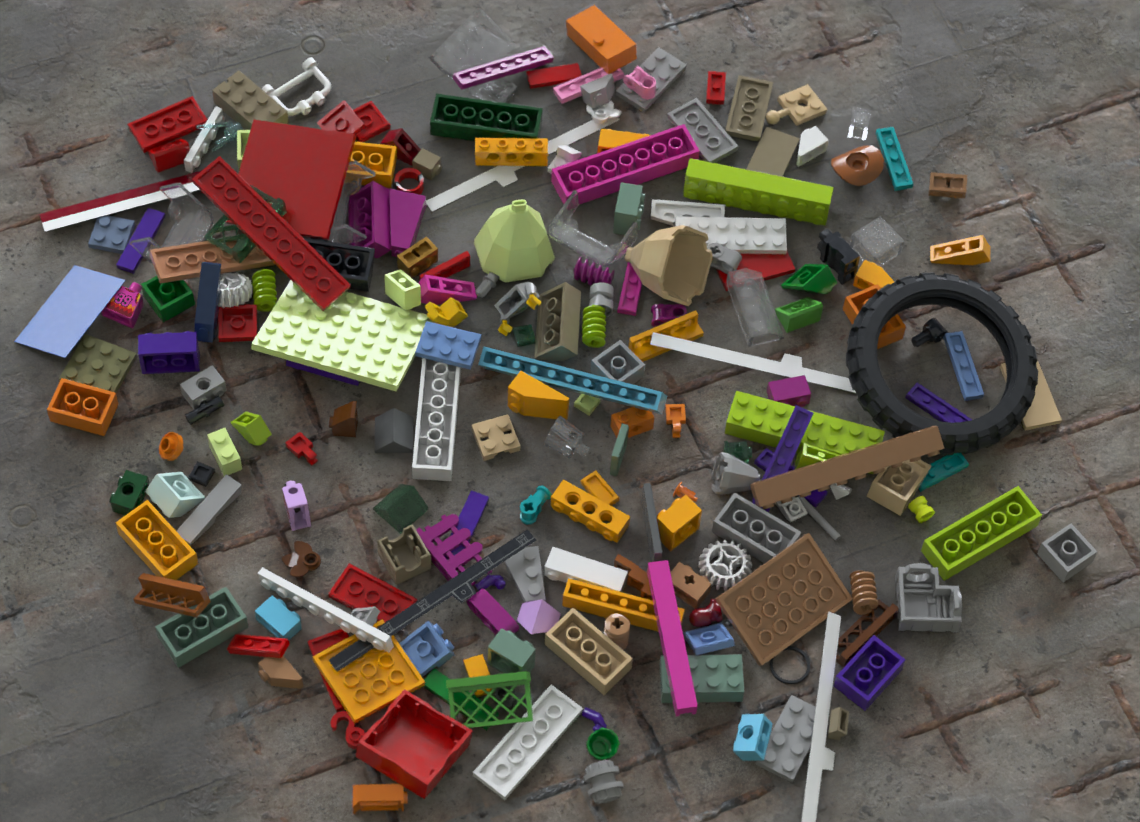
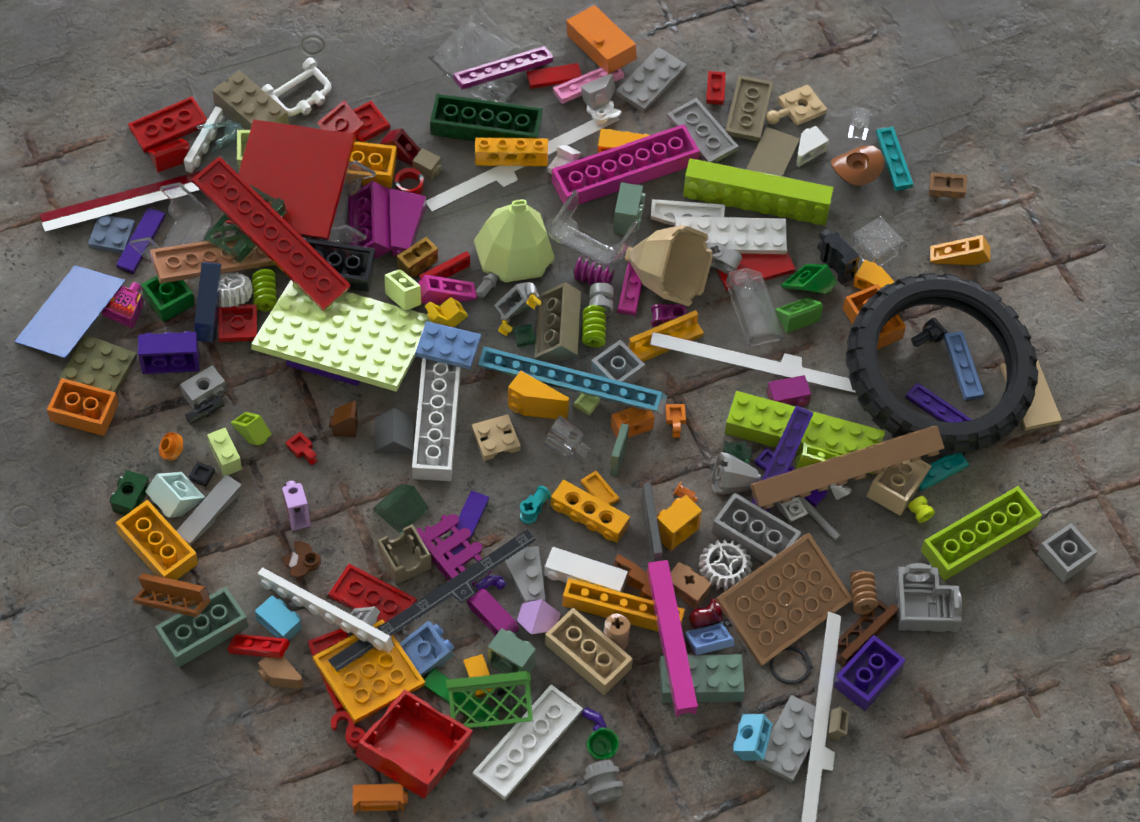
bright pink piece [623,66,656,100] -> none

